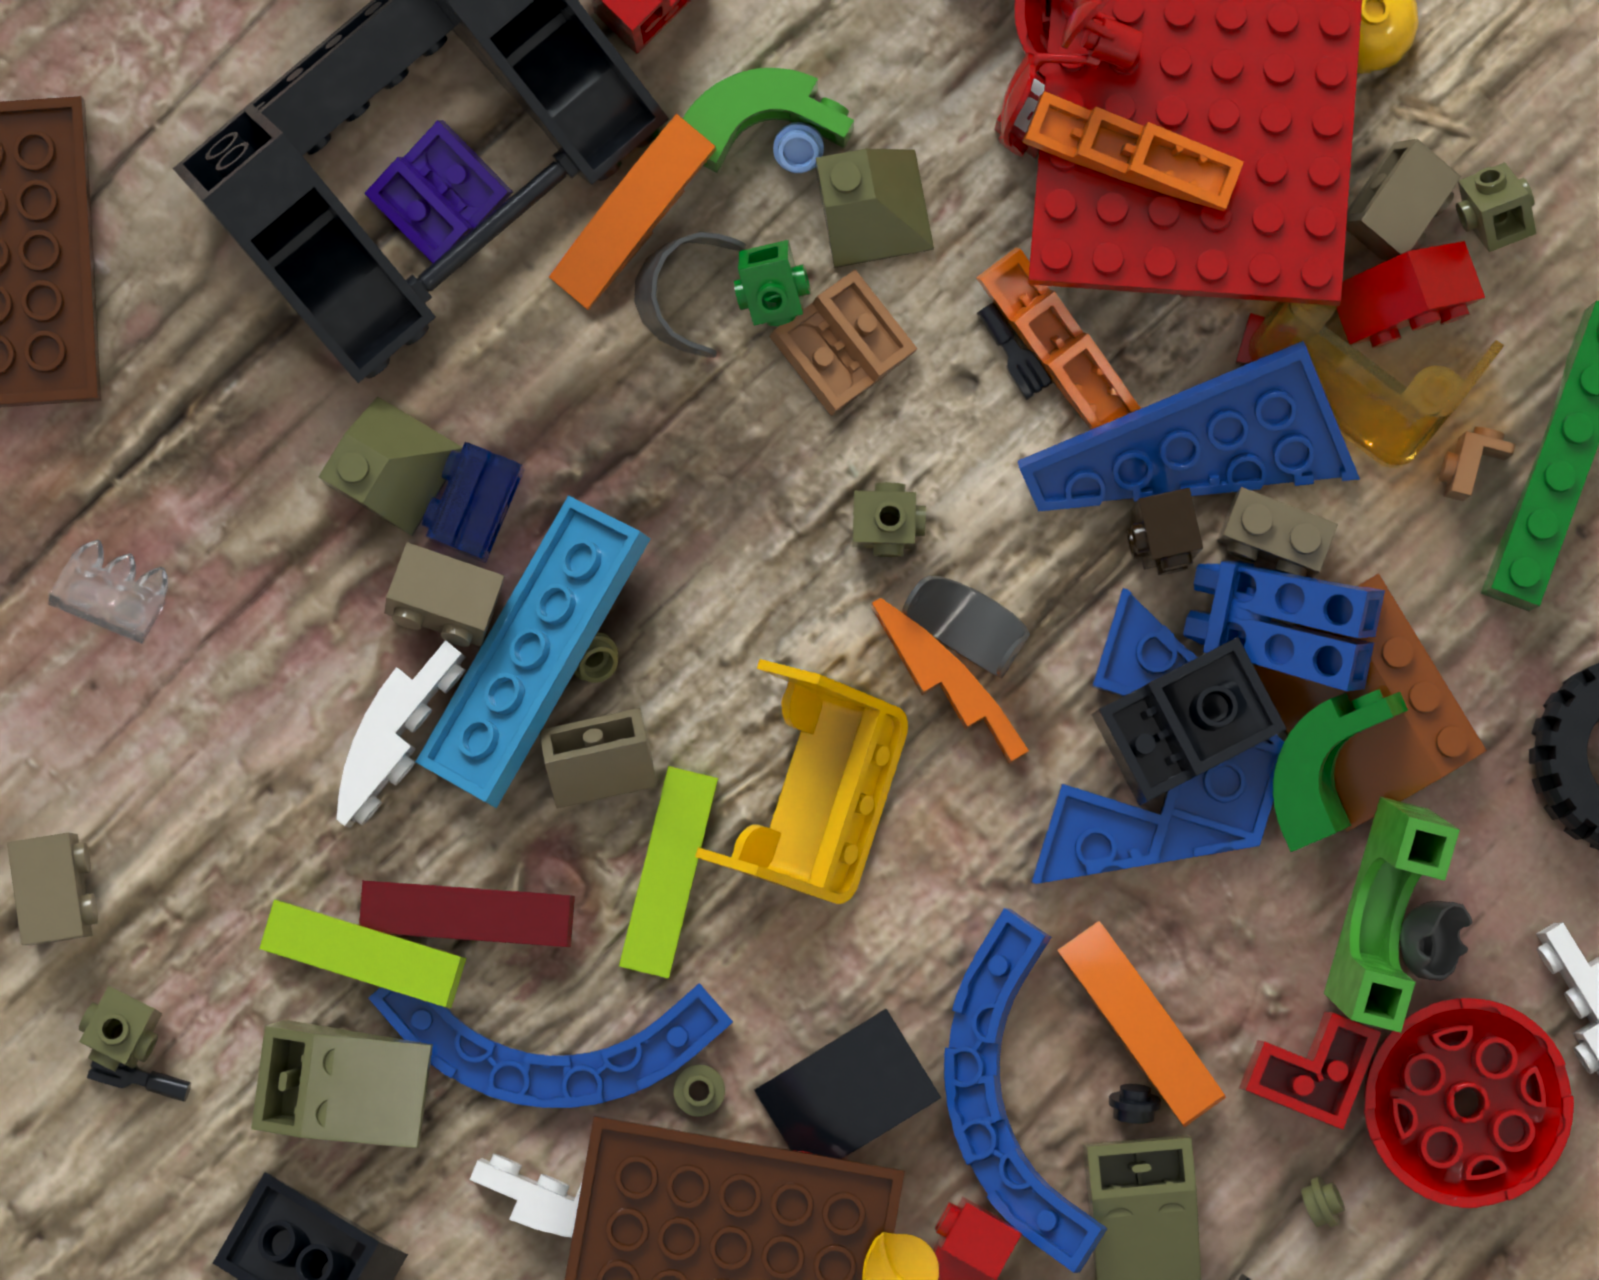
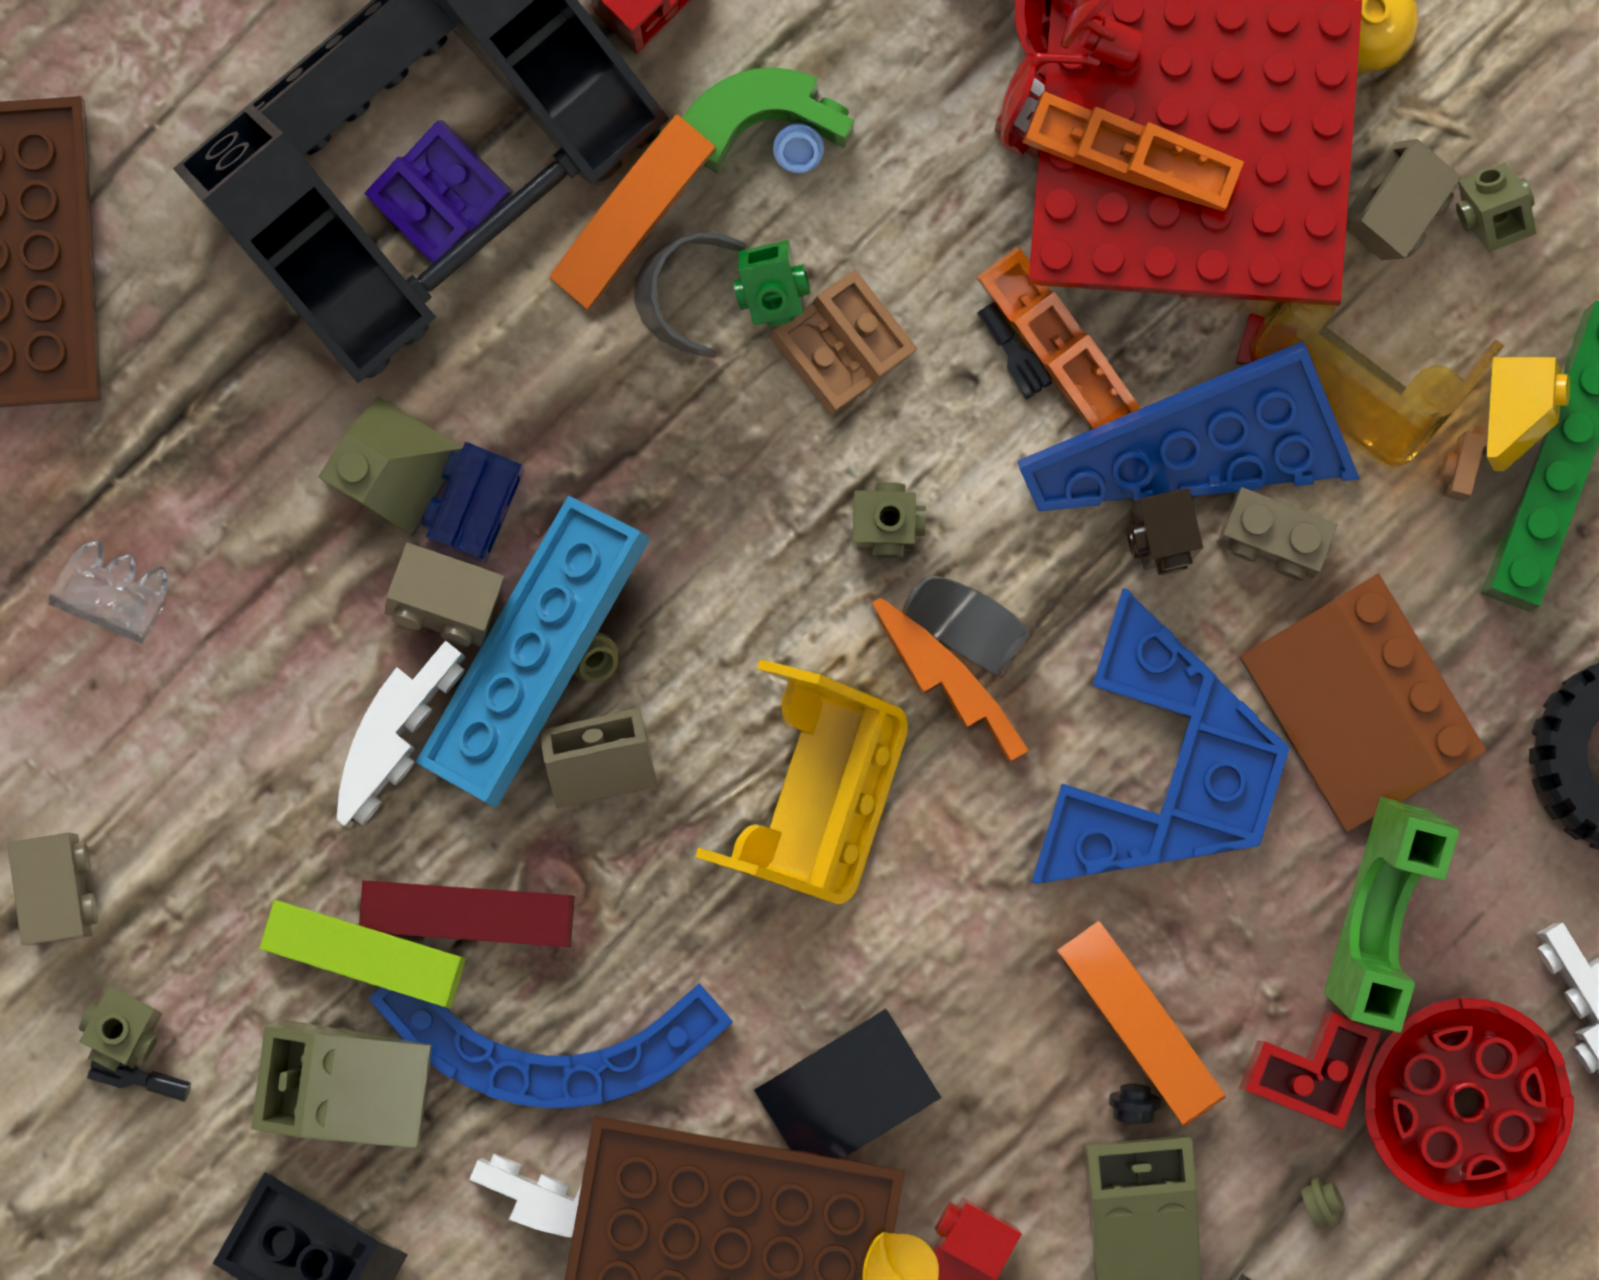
lime tile [619,766,718,979] -> none
olive plate [673,1064,725,1117] -> none
olive slope [816,148,934,268] -> none
blue plate [944,908,1108,1273] -> none
black slope [1091,637,1287,806] -> none
blue hips [1183,560,1385,691] -> none
green arch [1273,689,1408,852] -> none
red brick [1336,241,1485,348] -> none
dark grey hair [1400,901,1473,981] -> none
none -> yellow slope [1487,357,1570,471]

